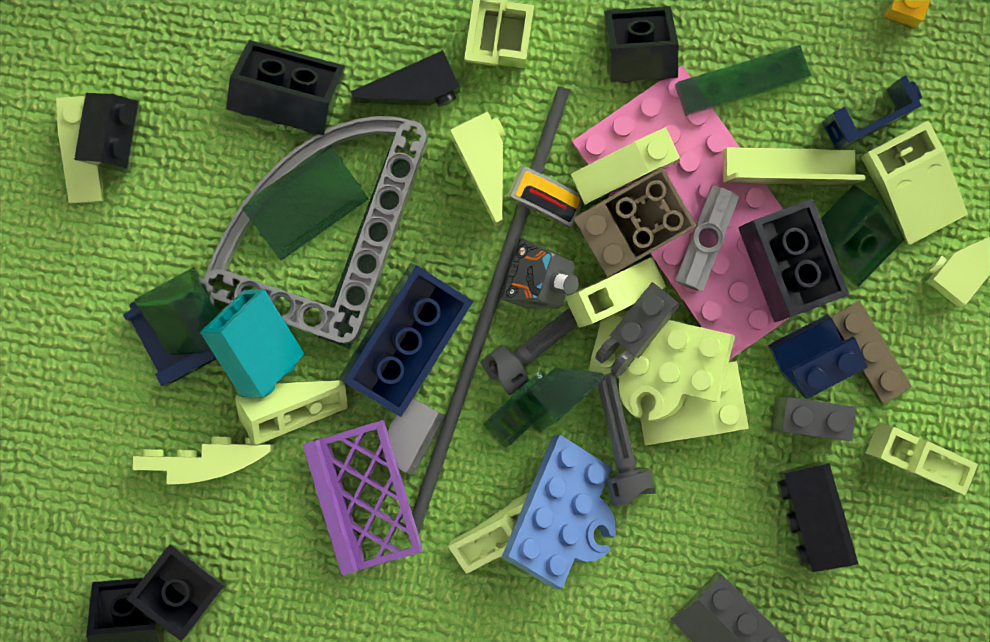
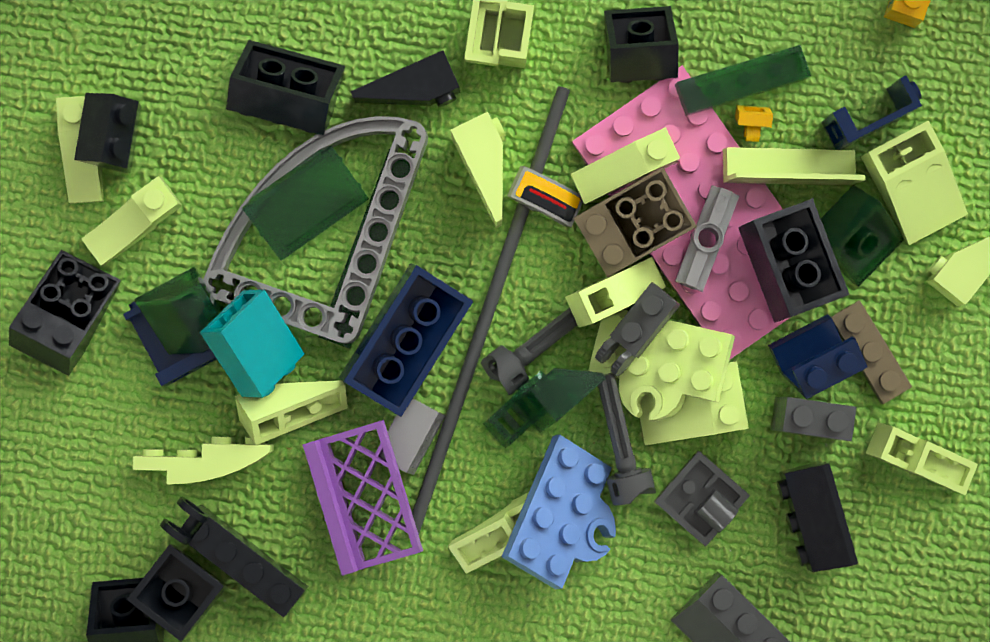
dark grey torso [500,238,579,309] -> none
none -> black slope [9,250,121,376]
none -> yellowish green slope [81,176,182,267]
none -> black hinge [160,497,309,618]
none -> dark grey plate [654,450,750,547]
none -> yellow tile [735,105,773,142]

